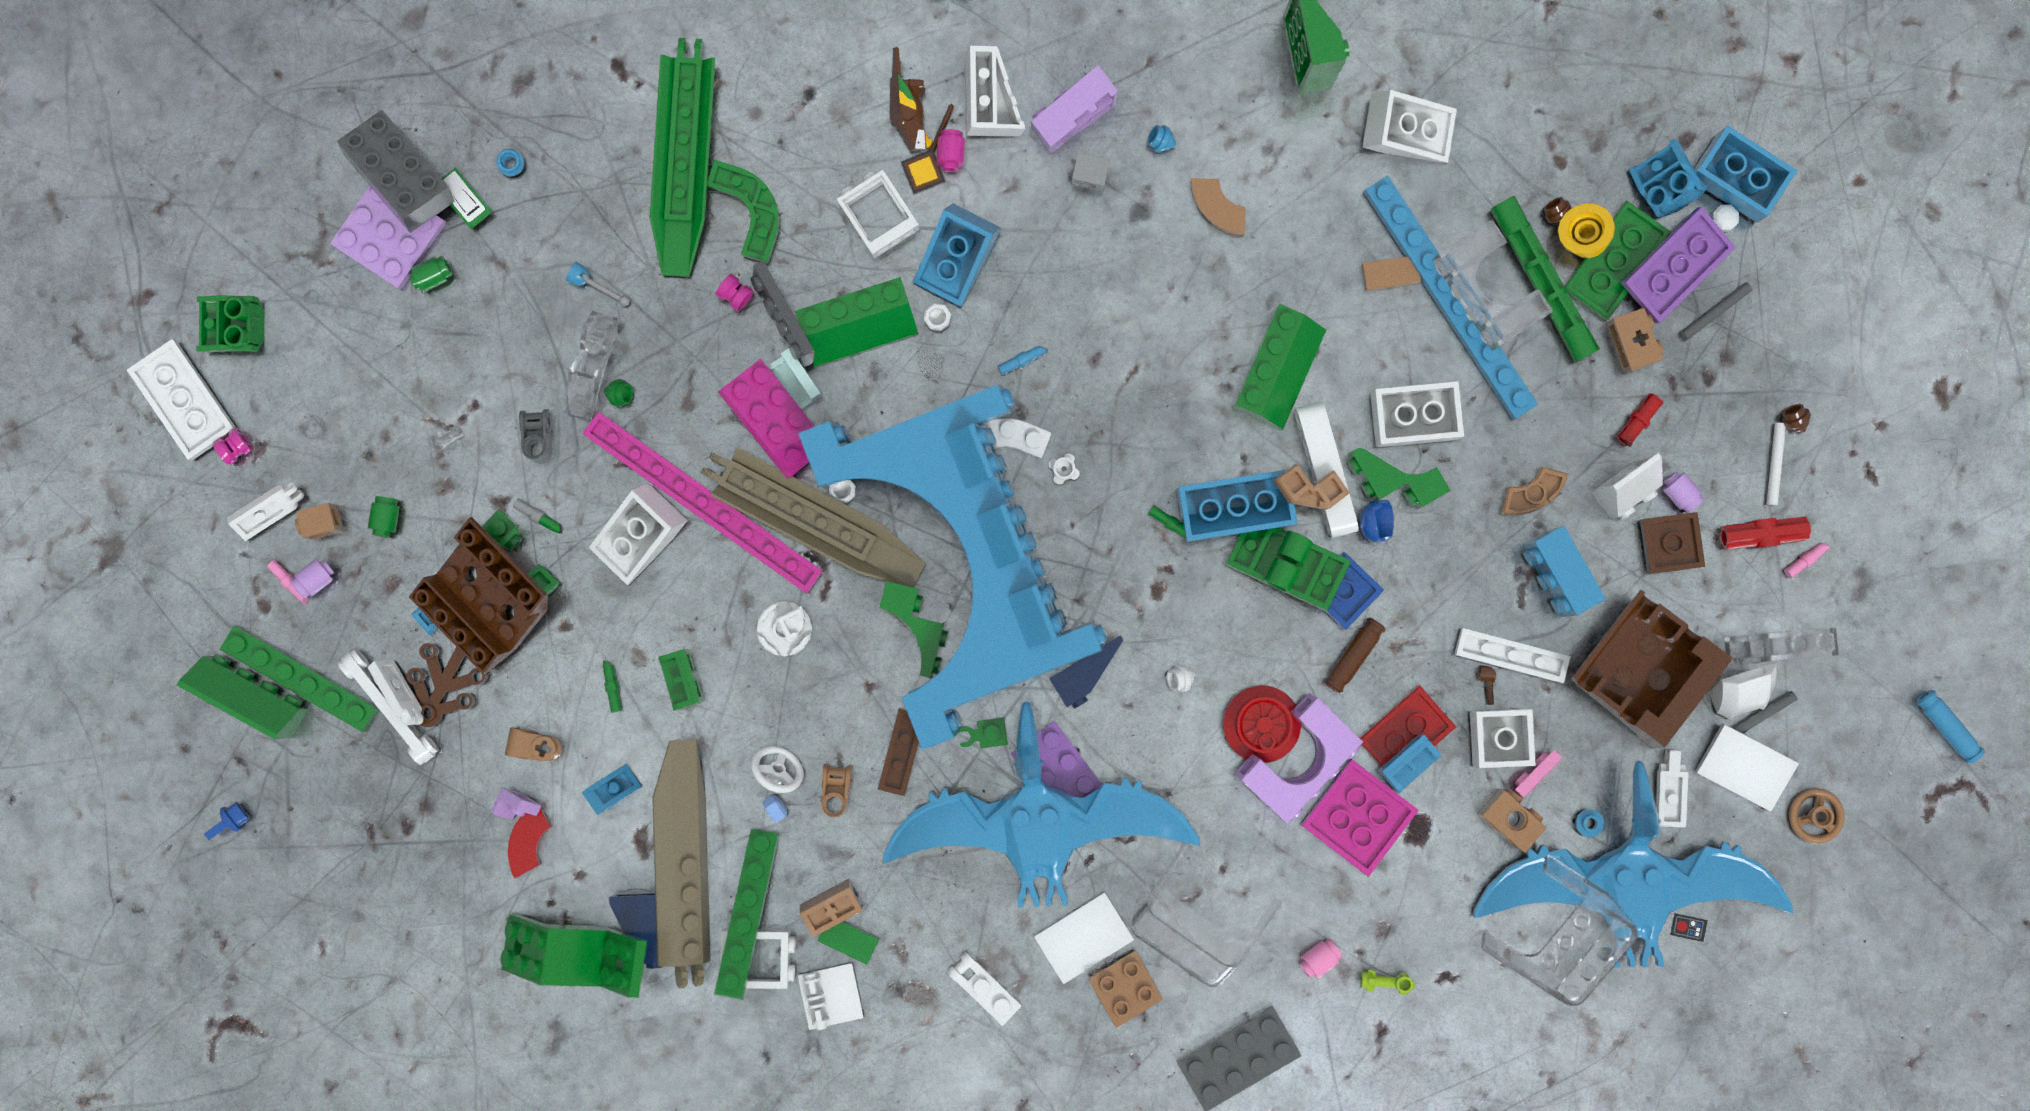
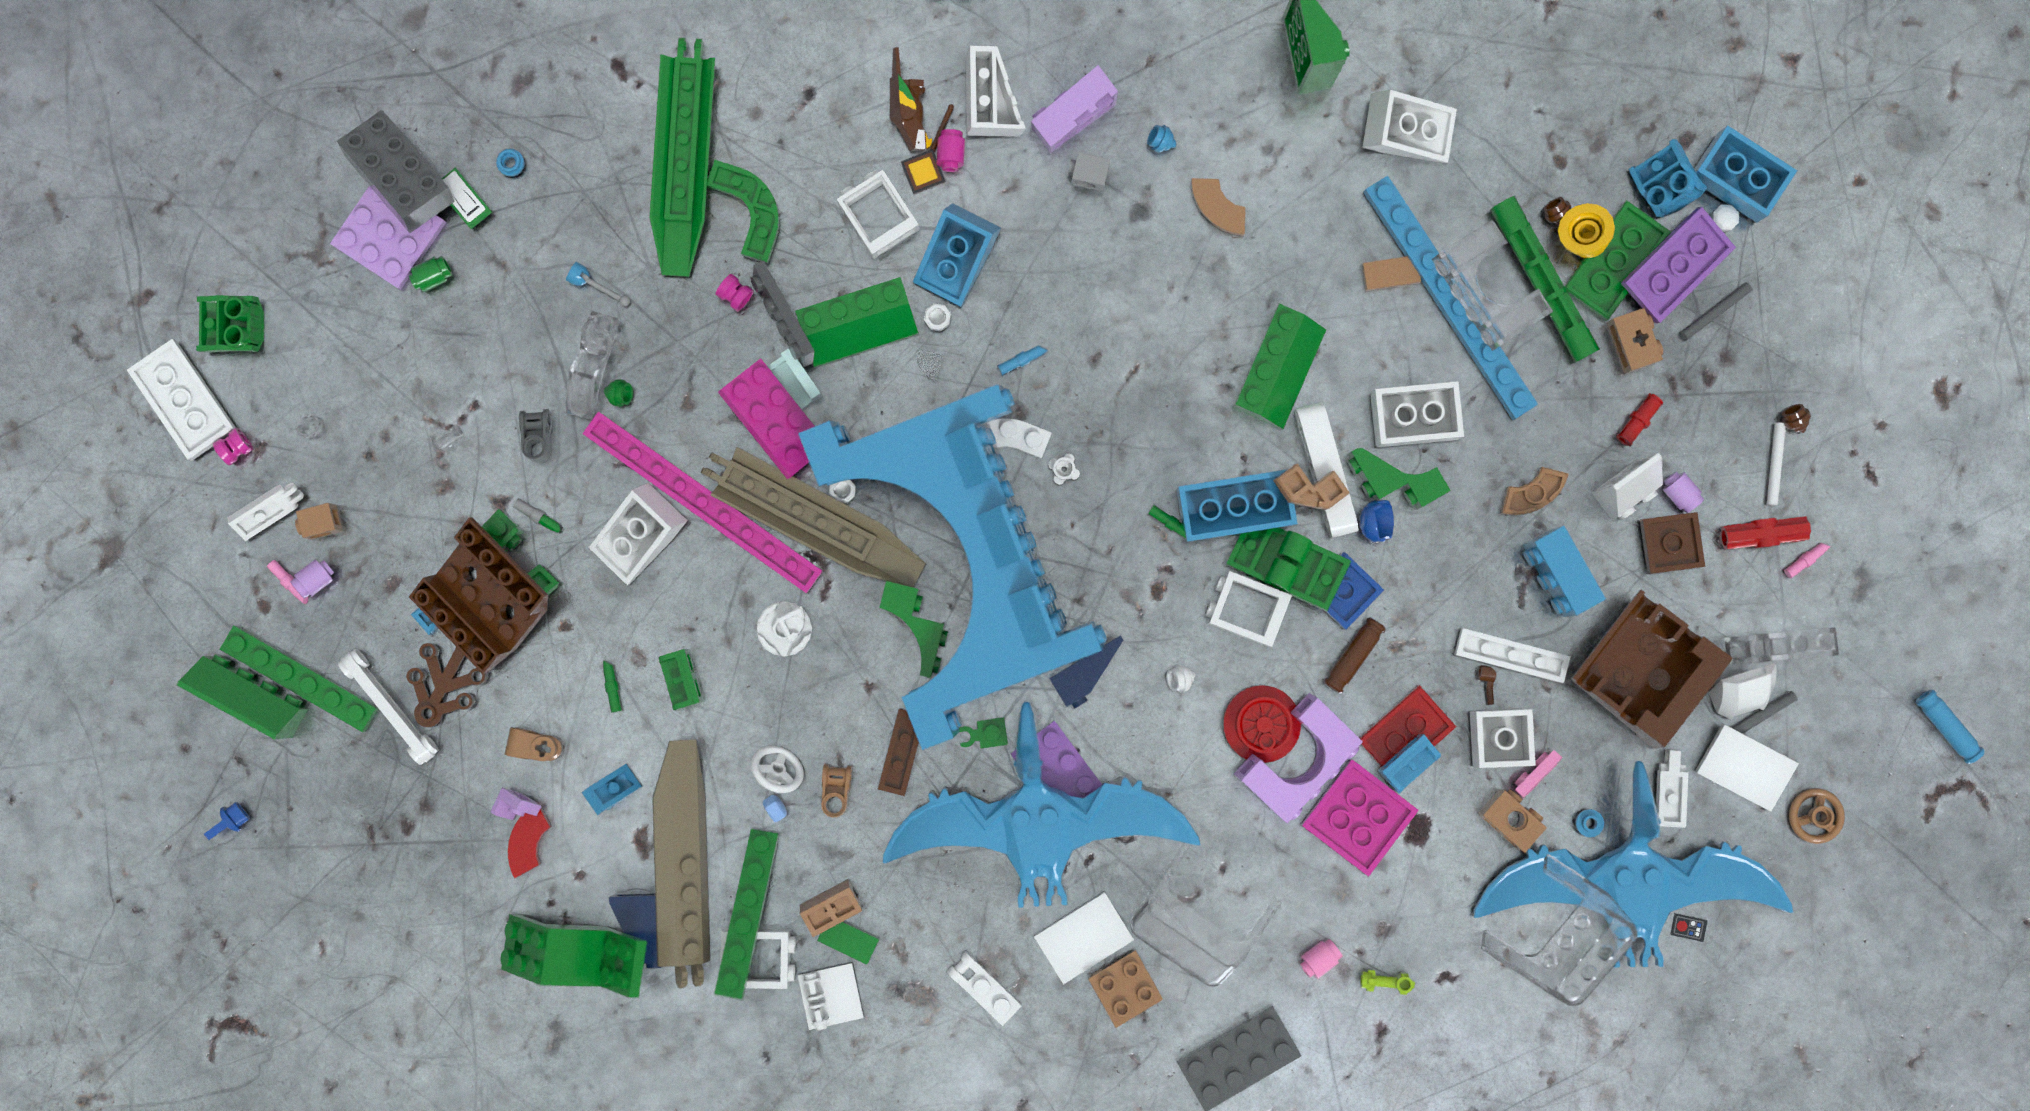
green brick [367,496,400,537] -> none
white hinge [367,660,423,725] -> none
none -> white window [1205,571,1292,647]

